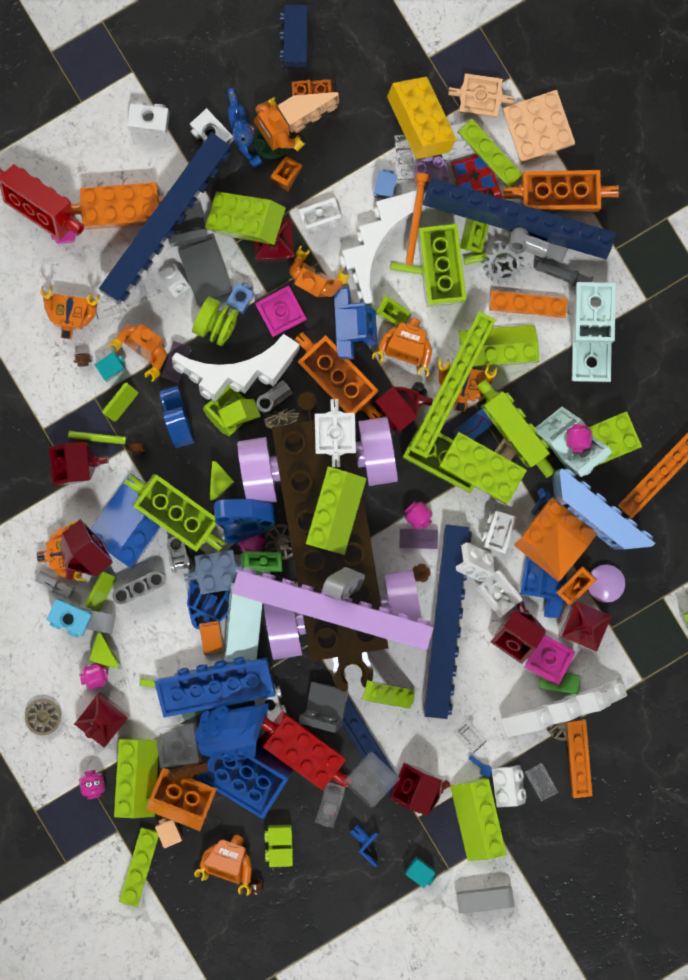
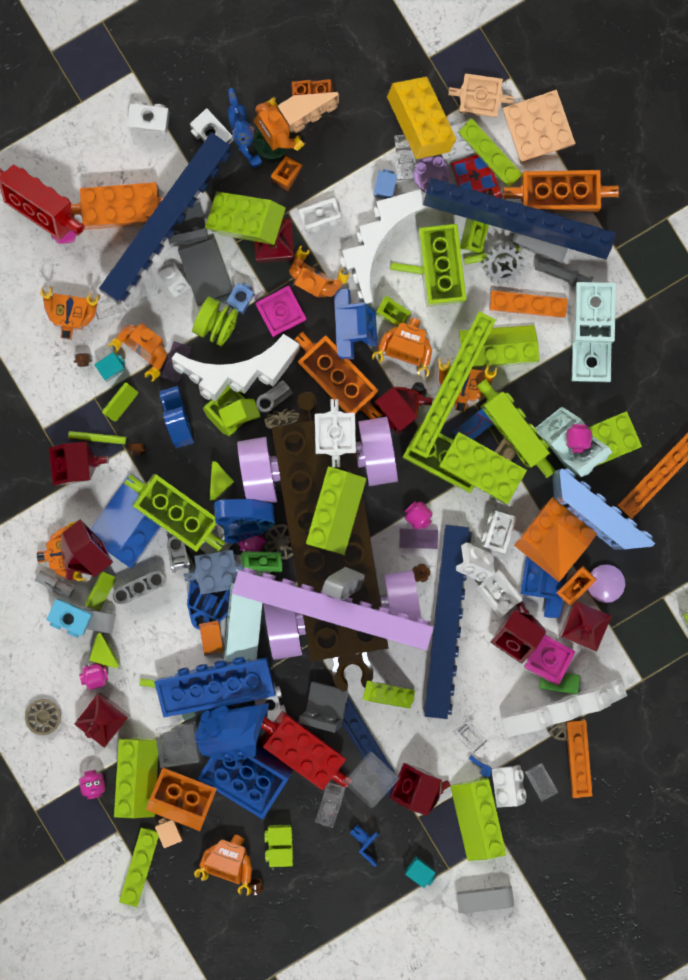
reddish brown pin [168,760,208,783] -> none
dark blue brick [280,5,308,67] -> none
orange piece [406,173,431,266] -> none
light grey piece [509,227,549,258] -> none
blue hand [531,488,551,515] -> none

